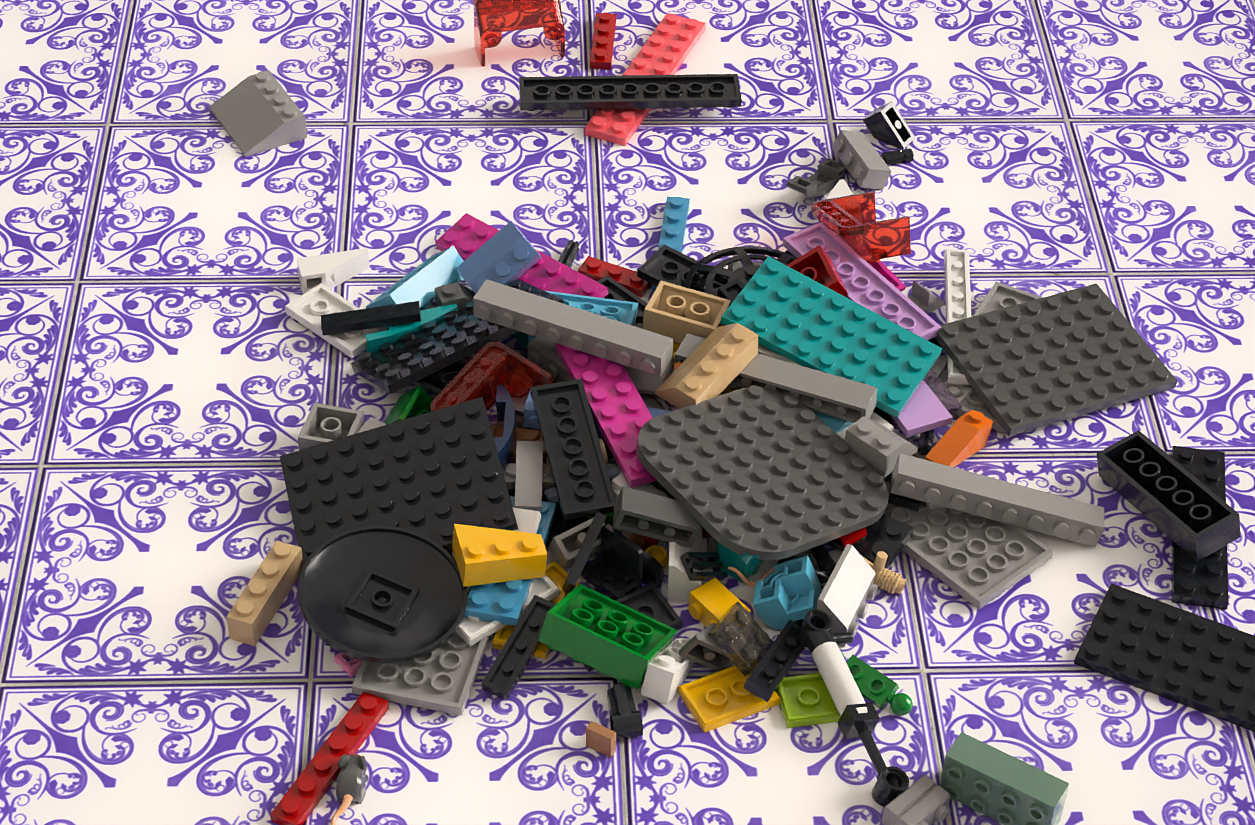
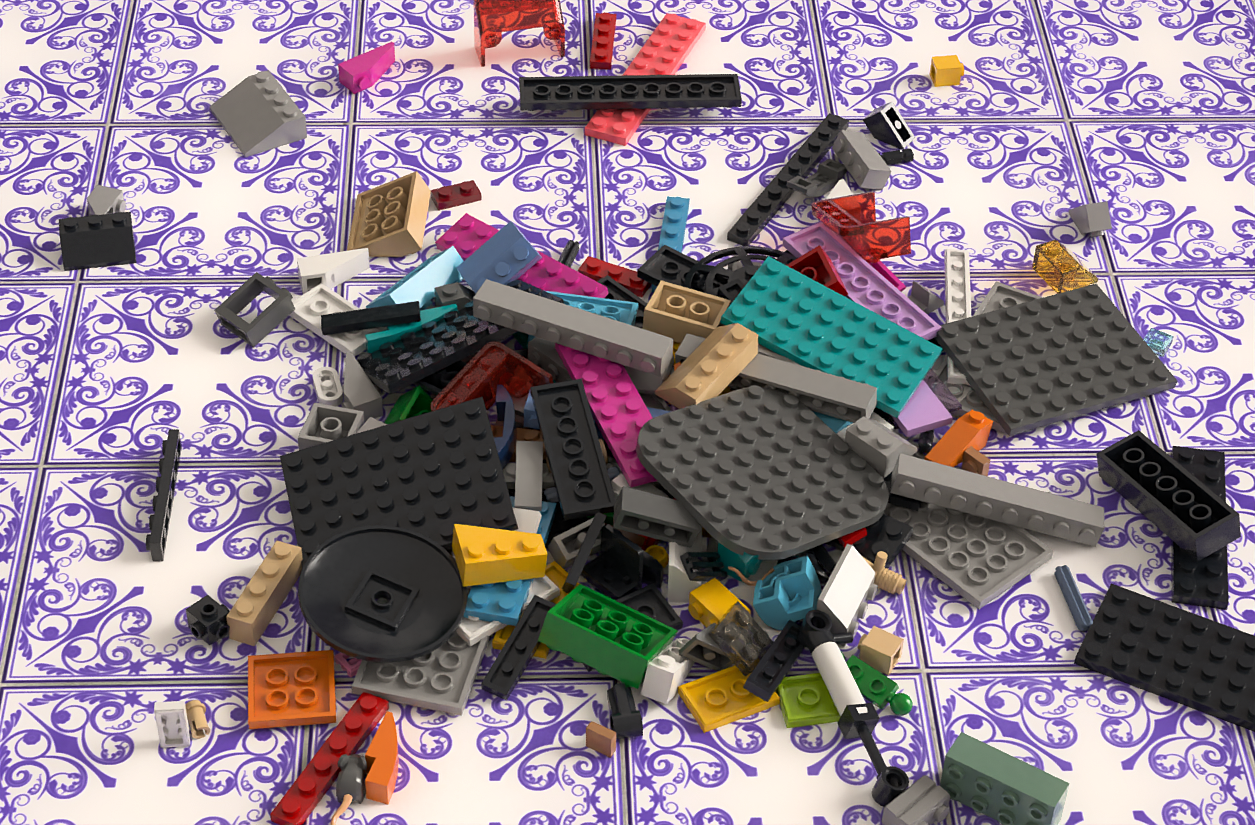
none -> black slope [59,212,137,271]
none -> light grey slope [87,185,126,216]
none -> black plate [146,429,182,561]
none -> white plate [154,701,191,748]
none -> tan pin [185,700,210,739]
none -> black brick [186,595,230,645]
none -> dark grey window [214,272,295,348]
none -> orange plate [248,650,336,729]
none -> white plate [313,367,343,406]
none -> dark pink slope [338,41,395,94]
none -> light grey slope [342,352,383,422]
none -> tan slope [347,171,431,257]
none -> orange slope [365,711,399,804]
none -> dark red plate [430,180,482,211]
none -> black plate [727,113,849,246]
none -> tan brick [857,626,904,676]
none -> yellow brick [929,55,964,87]
none -> medium nougat plate [961,446,991,476]
none -> clear yellow slope [1032,239,1098,294]
none -> sand blue axle [1054,565,1093,632]
none -> light grey slope [1068,201,1112,237]
none -> clear light blue plate [1143,328,1174,357]

